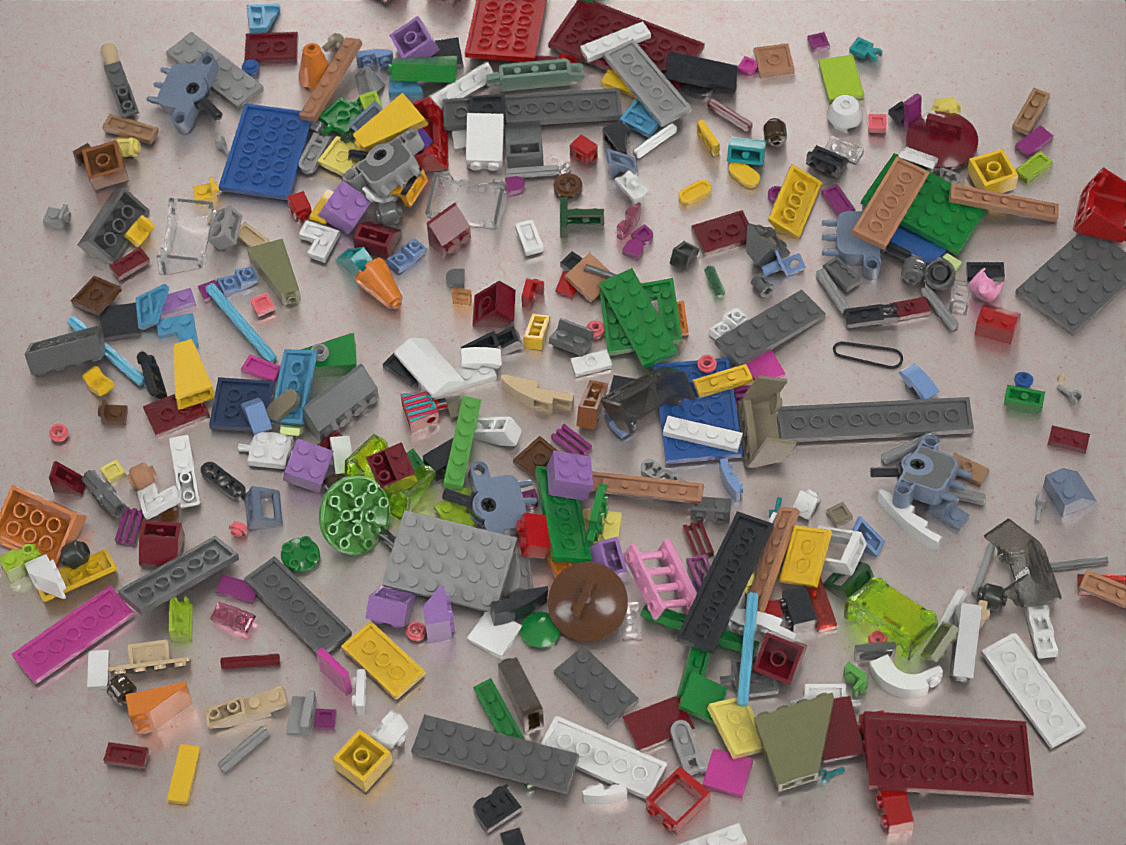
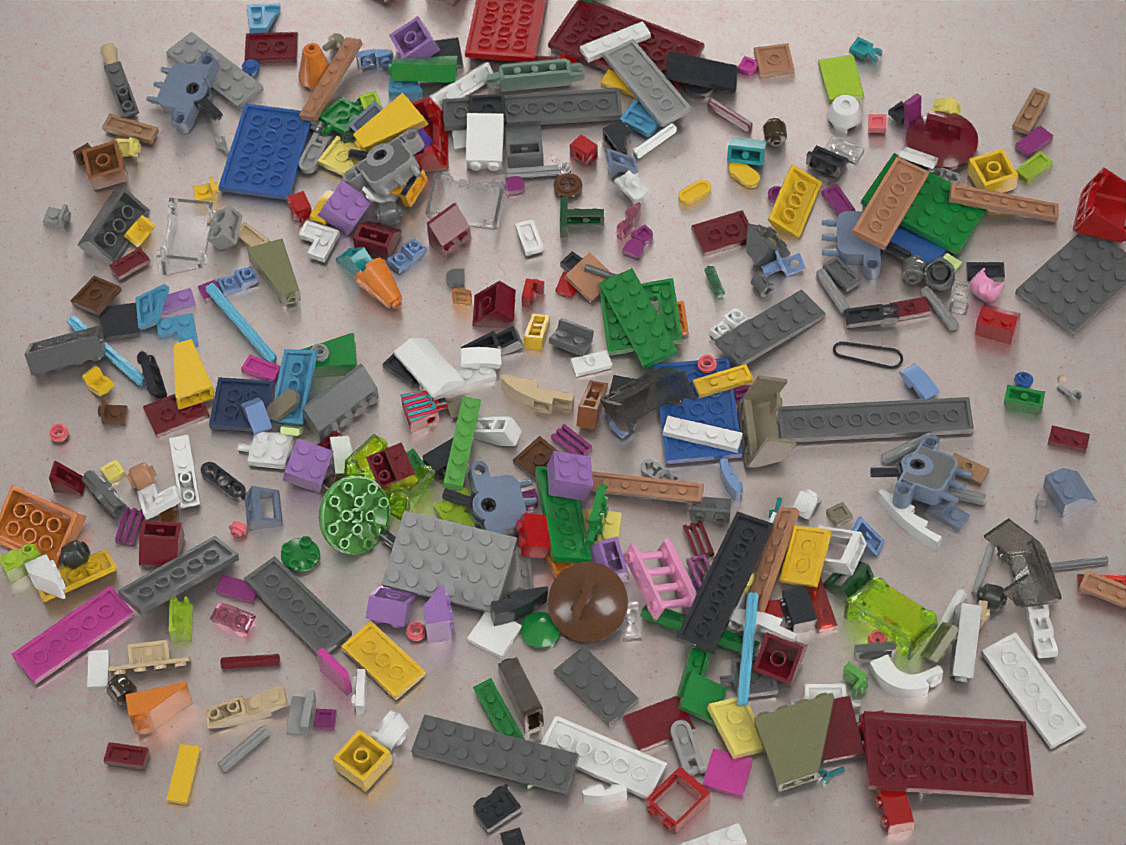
coral plate [250,292,275,317] -> none
light grey slope [355,65,385,95] -> none
coral plate [586,321,605,339] -> none
pearl dark grey bracket [669,241,699,271] -> none
yellow tile [697,119,720,157] -> none
dark pink piece [747,350,786,381] -> none
magenta tile [807,32,830,52] -> none

